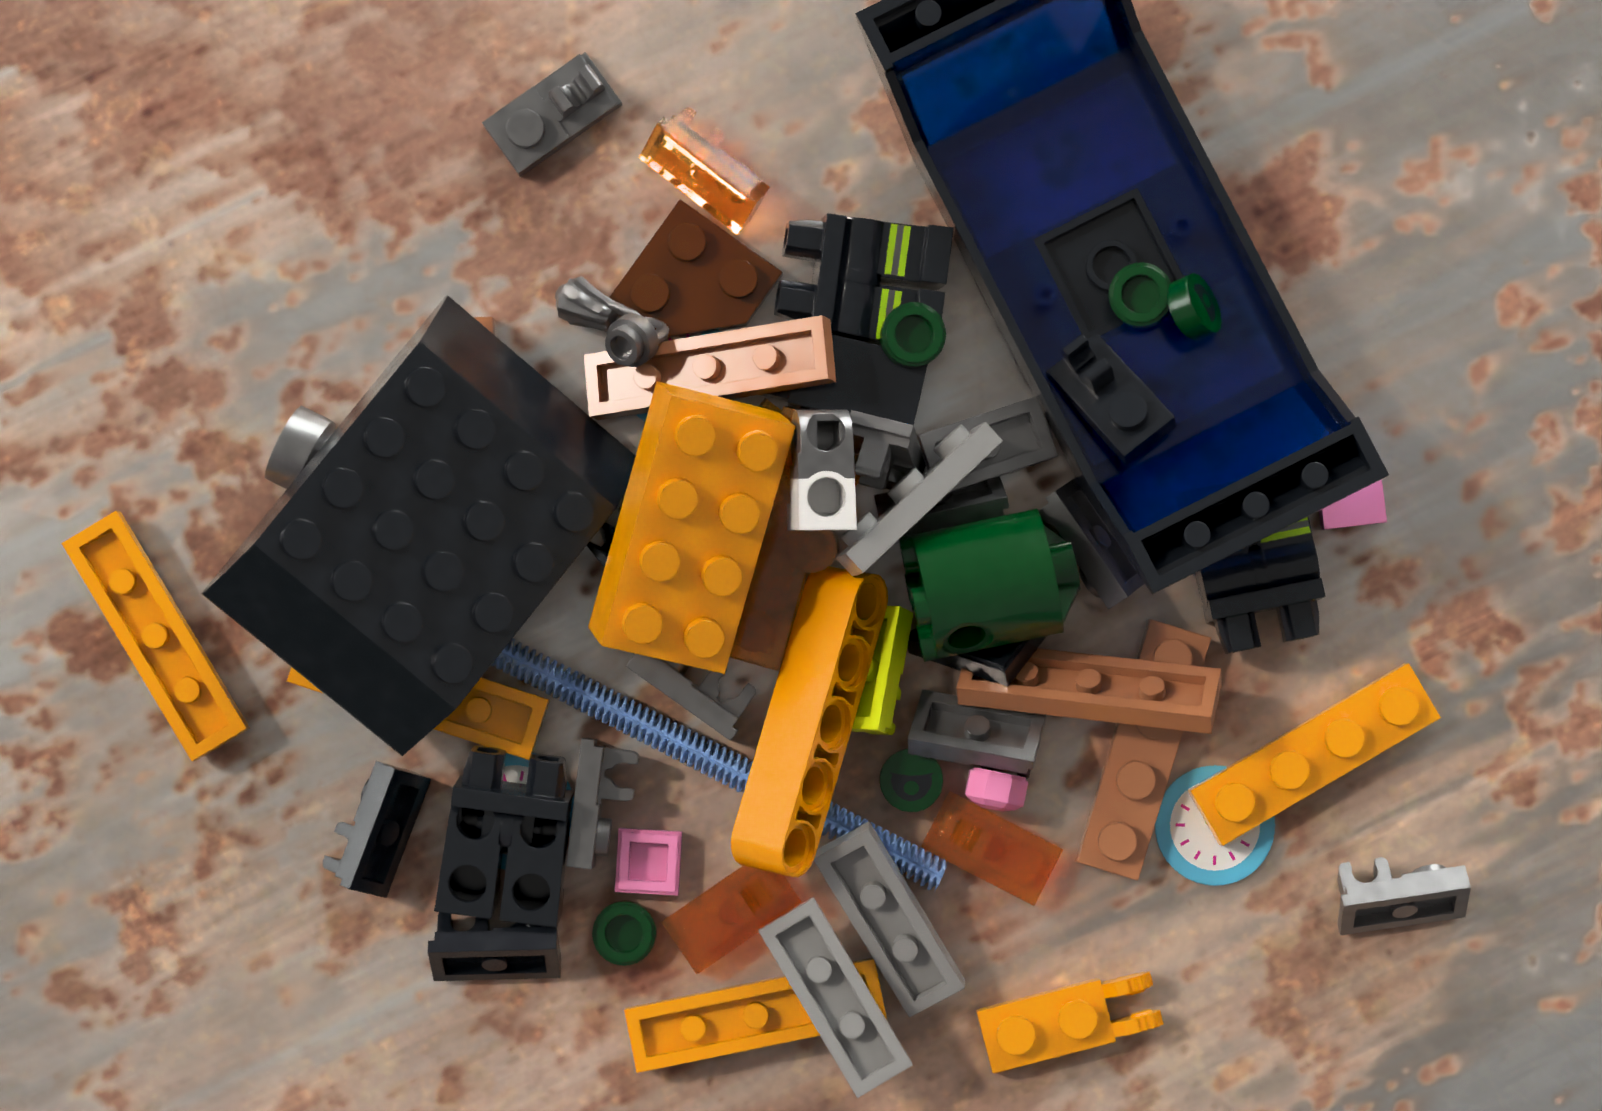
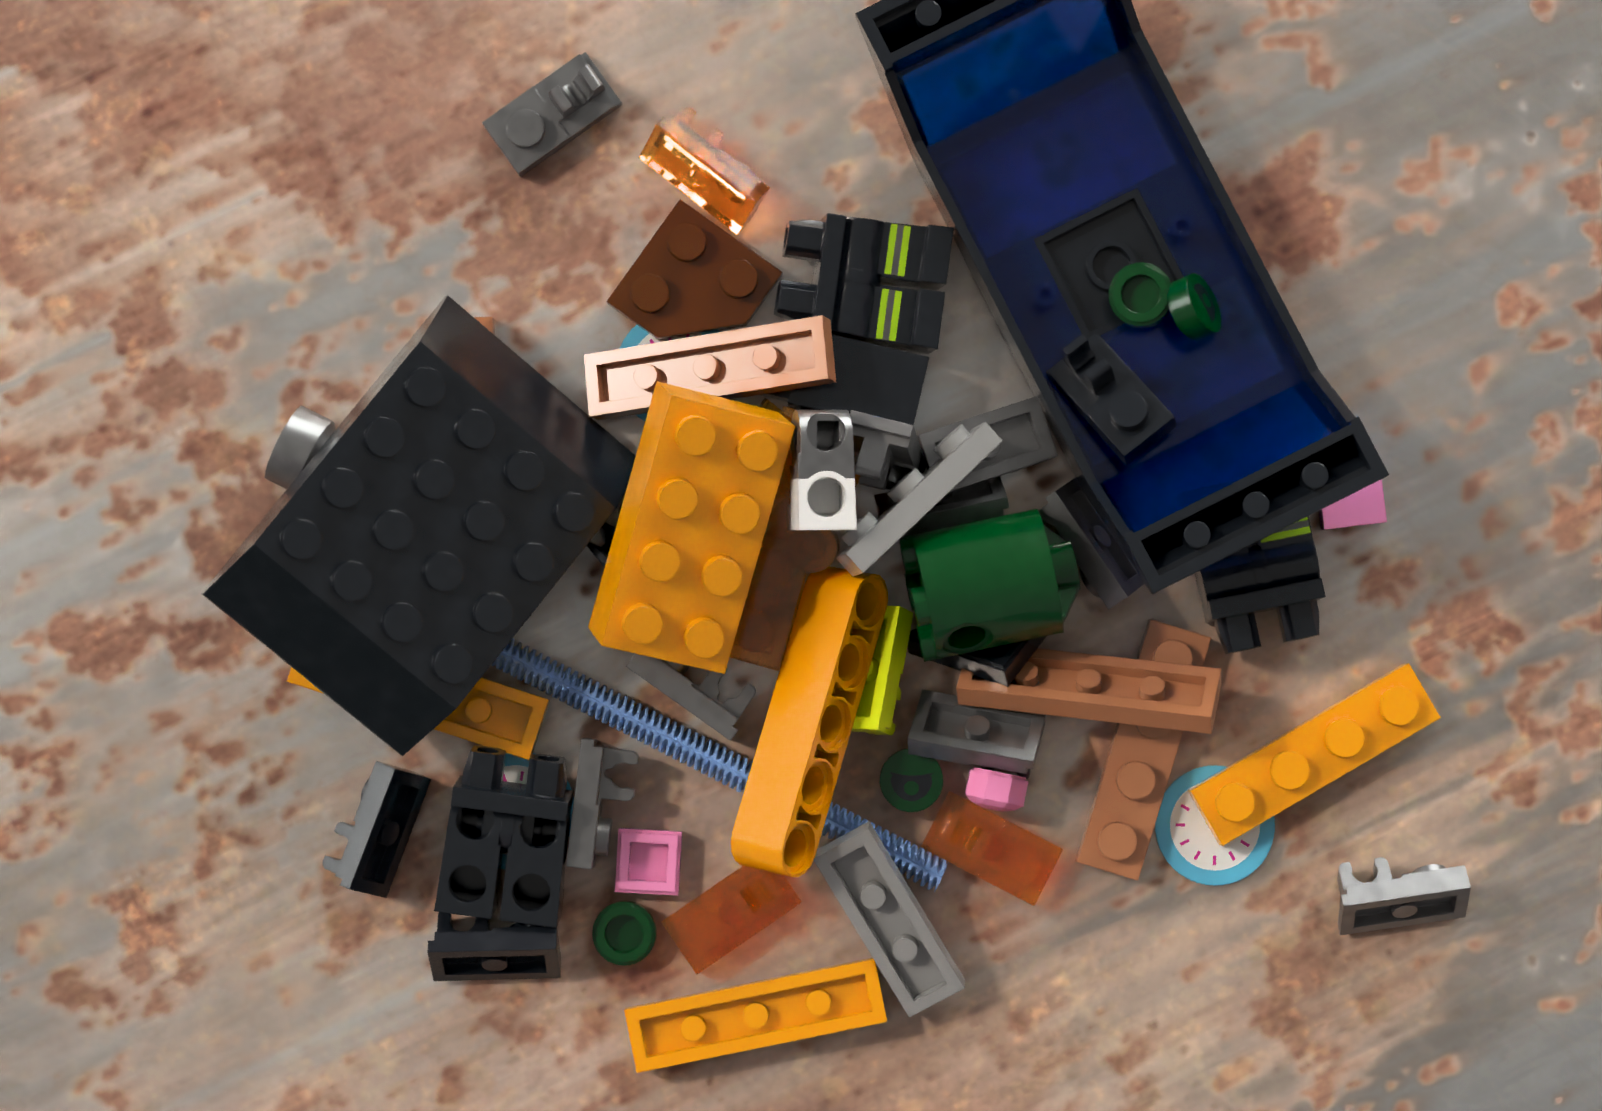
light orange plate [61,511,250,761] -> none
flat silver piece [555,276,669,367] -> none
light grey plate [758,897,913,1098] -> none
dark green tile [880,302,946,368] -> none
light orange hinge [976,971,1164,1074] -> none

